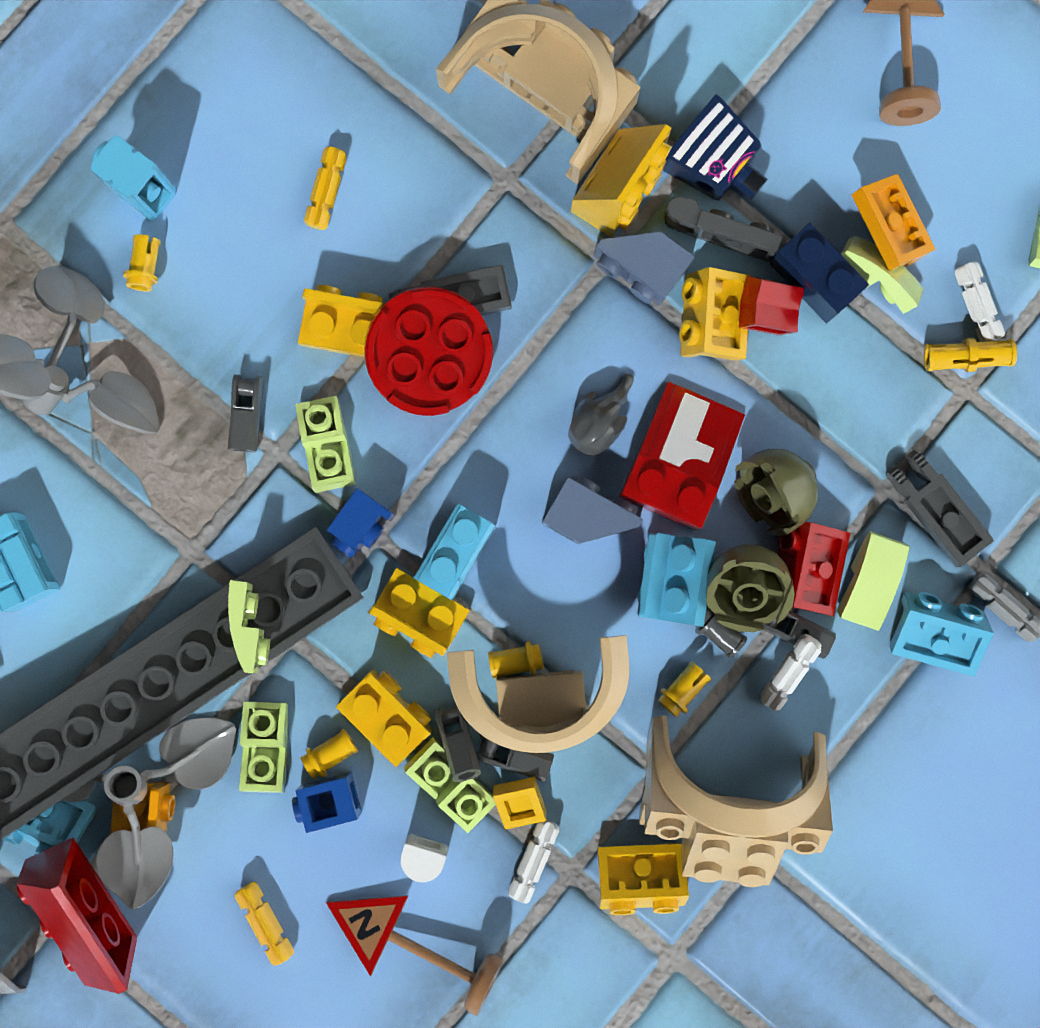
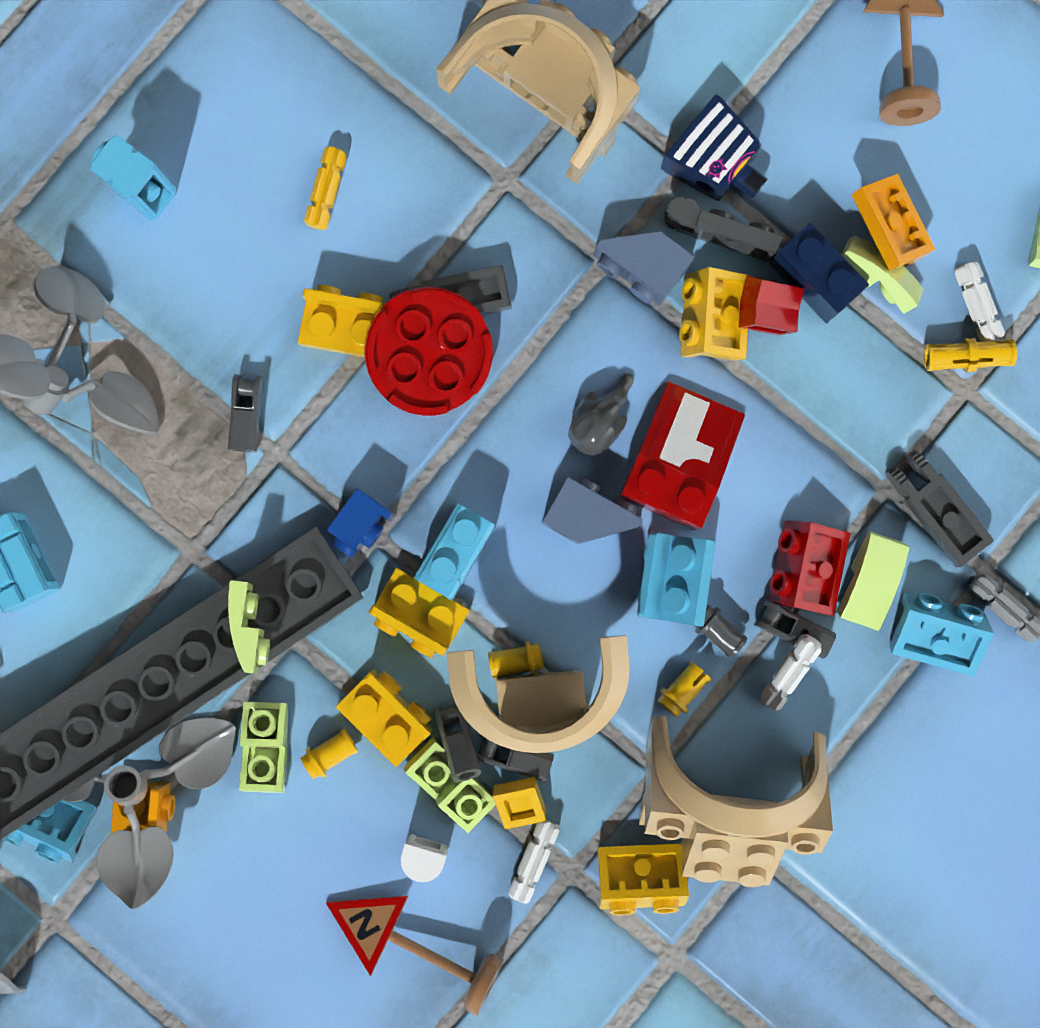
red slope [16,837,137,994] -> none
yellow pin [123,234,161,292] -> none
yellow axle [234,882,294,966] -> none
blue brick [292,771,362,833] -> none
yellowish green slope [295,395,356,493] -> none
yellow slope [571,124,672,238] -> none
olive cylinder [705,544,795,632] -> none
olive cylinder [734,449,818,537] -> none

